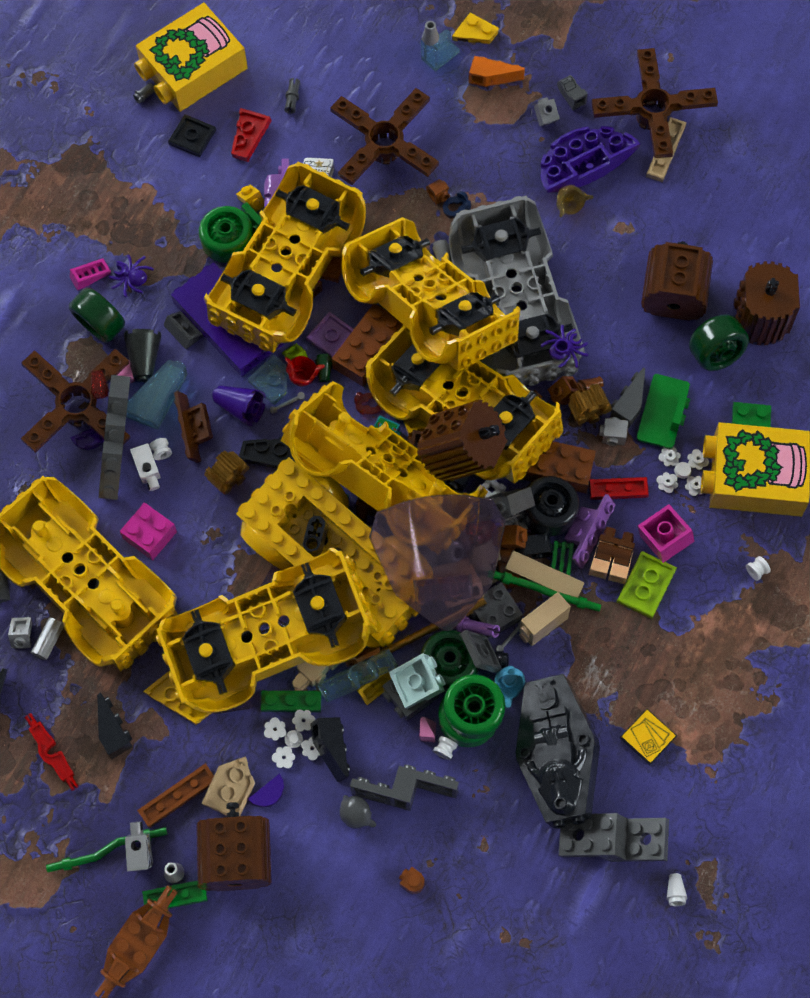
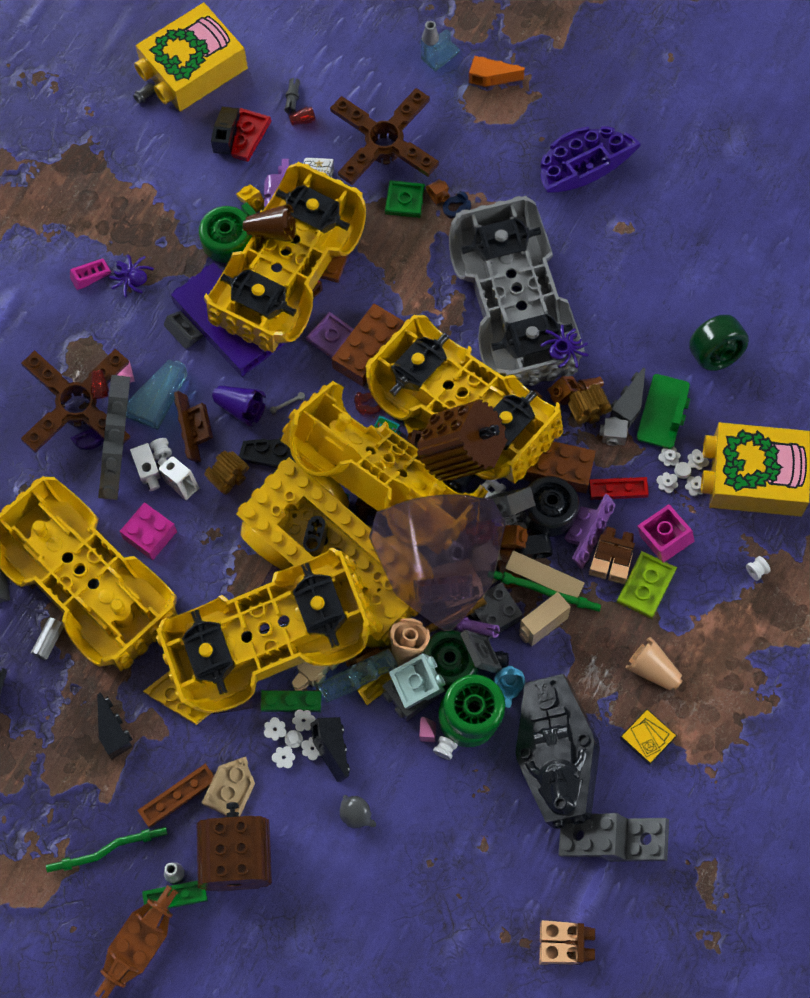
light grey bracket [8,617,33,648] -> none
red piece [25,713,79,791] -> none
dark green wheel [69,287,125,343] -> none
pearl dark grey cone [124,329,161,382] -> none
light grey torso [125,821,153,872] -> none
black tile [168,114,216,157] -> none
clear light blue plate [248,355,288,405] -> none
dark purple tile [248,773,284,807] -> none
lime slope [282,343,308,360] -> none
red hair [285,356,325,387] -> none
dark green cone [315,354,332,383] -> none
yellow piece [342,217,520,371] -> none
dark grey bracket [350,765,459,811] -> none
dark orange plate [399,867,425,894] -> none
light grey cone [432,240,450,261] -> none
yellow wing [452,13,499,44] -> none
light grey hinge [496,621,521,652] -> none
light grey brick [534,97,560,126] -> none
green tile [551,541,574,576] -> none
clear yellow hair [556,185,594,218] -> none
dark grey leg [557,75,588,111] -> none
reddish brown piece [592,48,718,159] -> none
reddish brown piece [641,241,713,321] -> none
tan tile [646,117,687,182] -> none
white cone [667,873,687,906] -> none
green plate [732,402,771,427] -> none
reddish brown piece [733,261,800,345] -> none
none -> white torso [157,457,199,500]
none -> black slope [211,106,239,155]
none -> reddish brown cone [243,204,296,242]
none -> clear red cone [289,106,316,126]
none -> green tile [385,180,425,218]
none -> light nougat cone [390,618,430,668]
none -> light nougat hips [539,920,595,965]
none -> light nougat cone [626,637,683,690]

